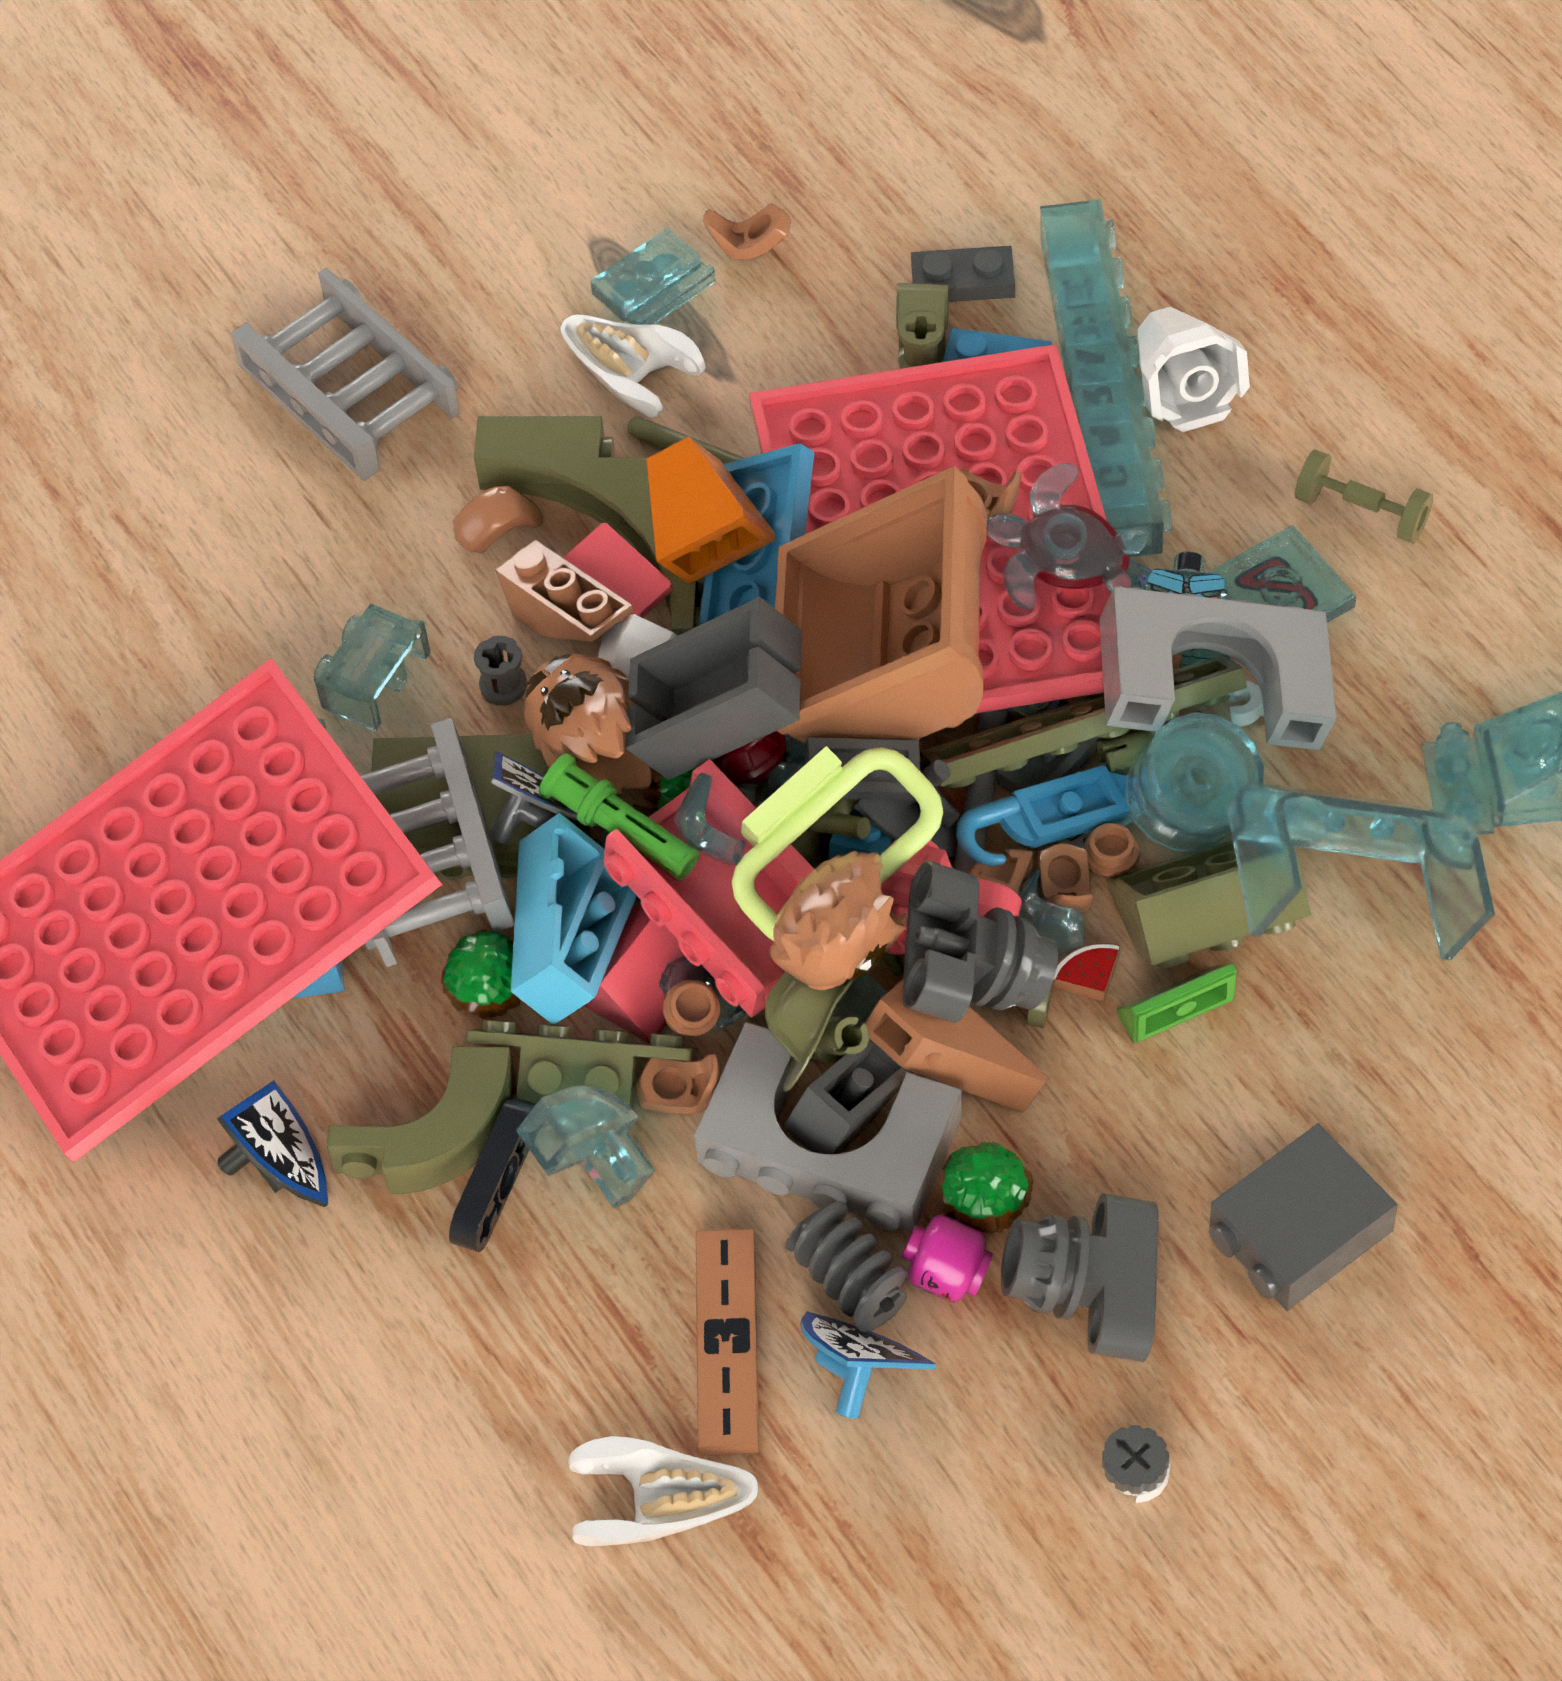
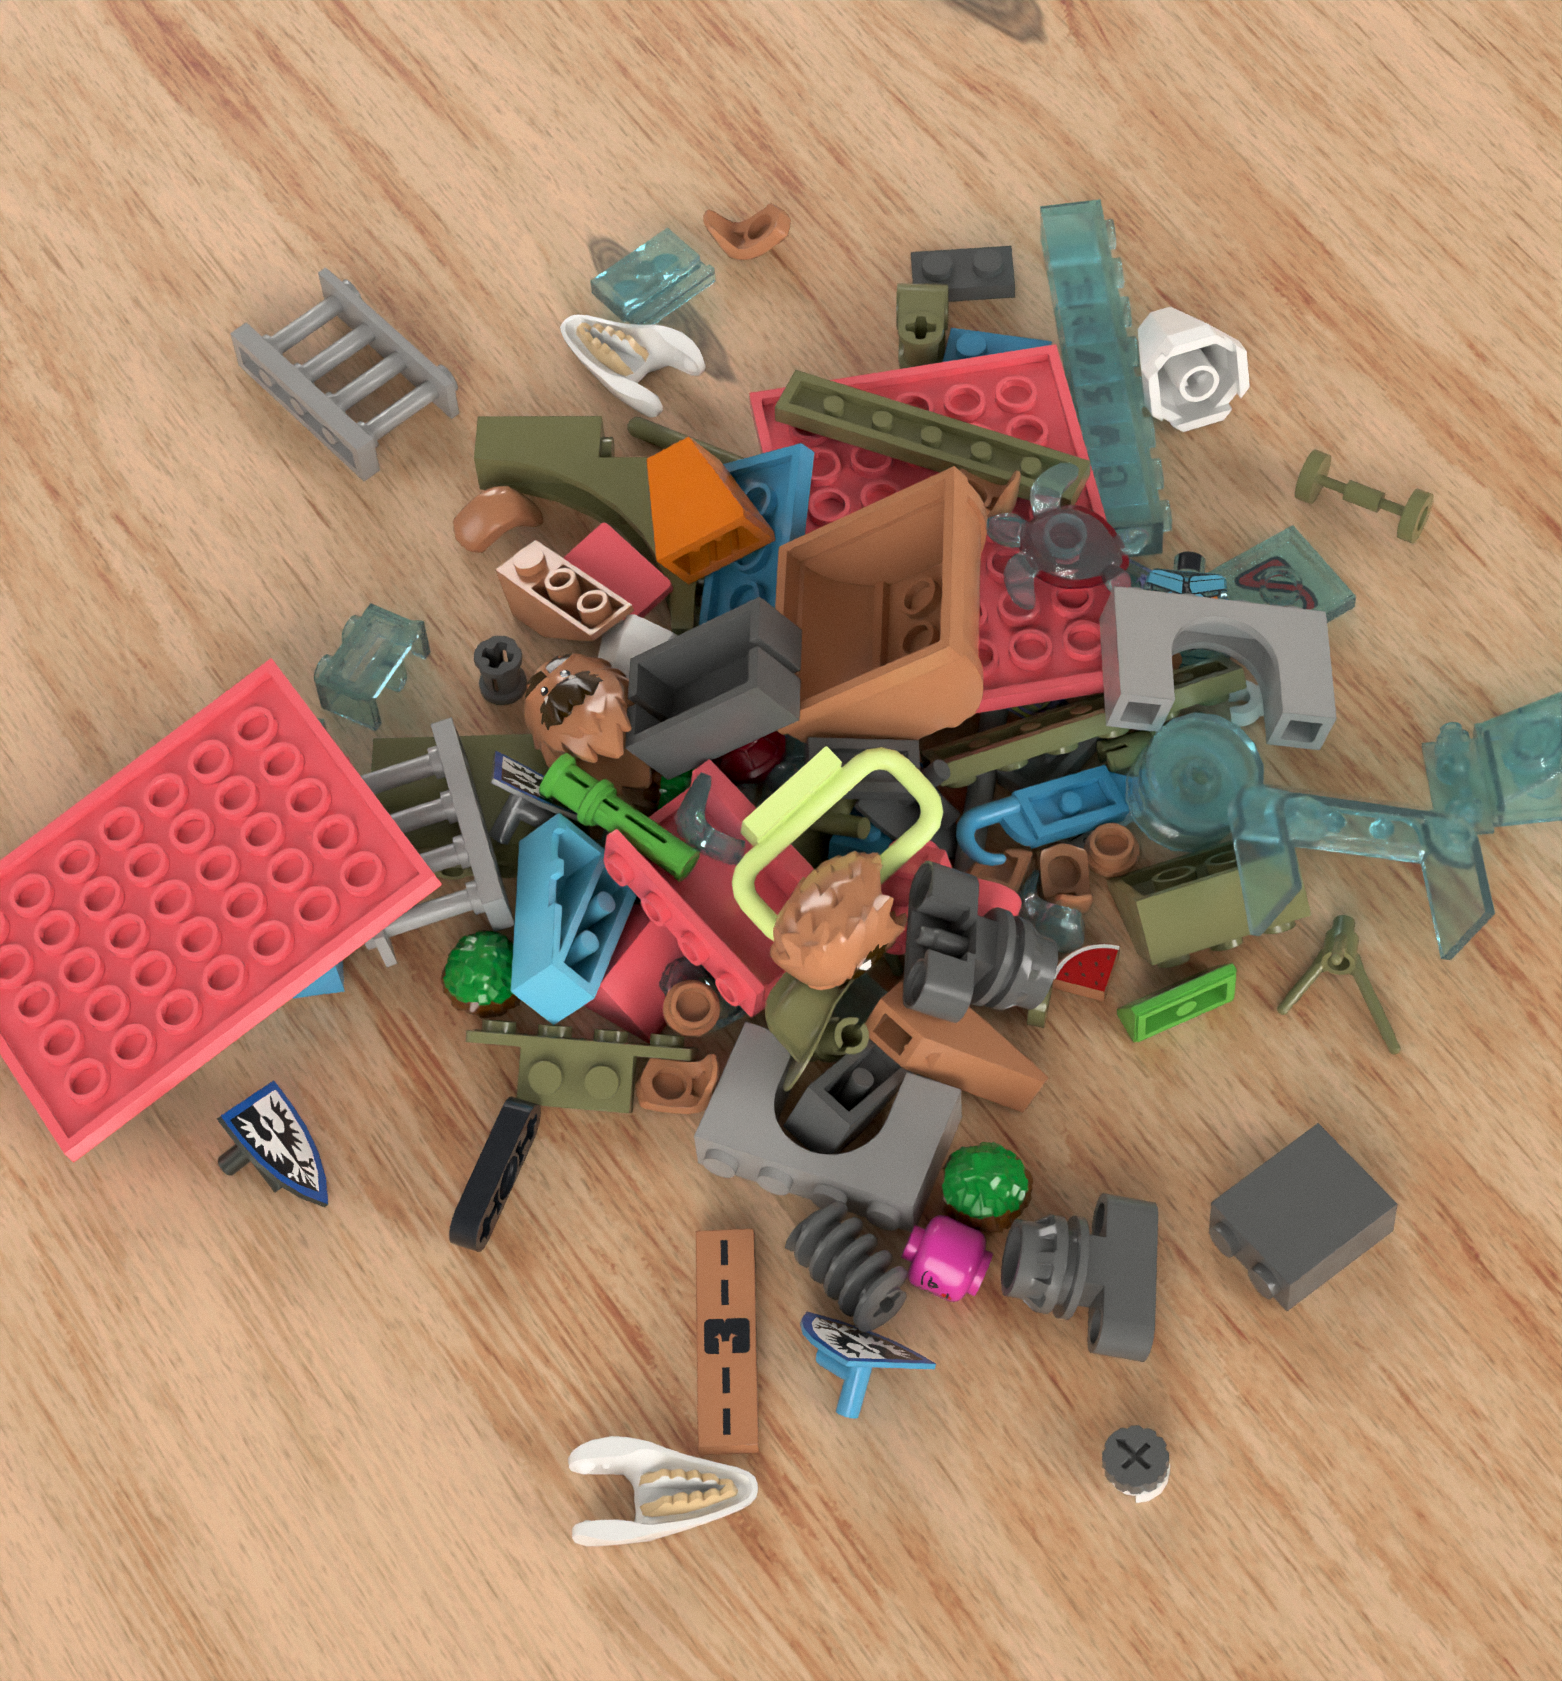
olive arch [327,1047,515,1195] -> none
clear light blue brick [516,1086,656,1208] -> none
none -> olive plate [775,370,1091,508]
none -> olive plant [1277,915,1401,1055]

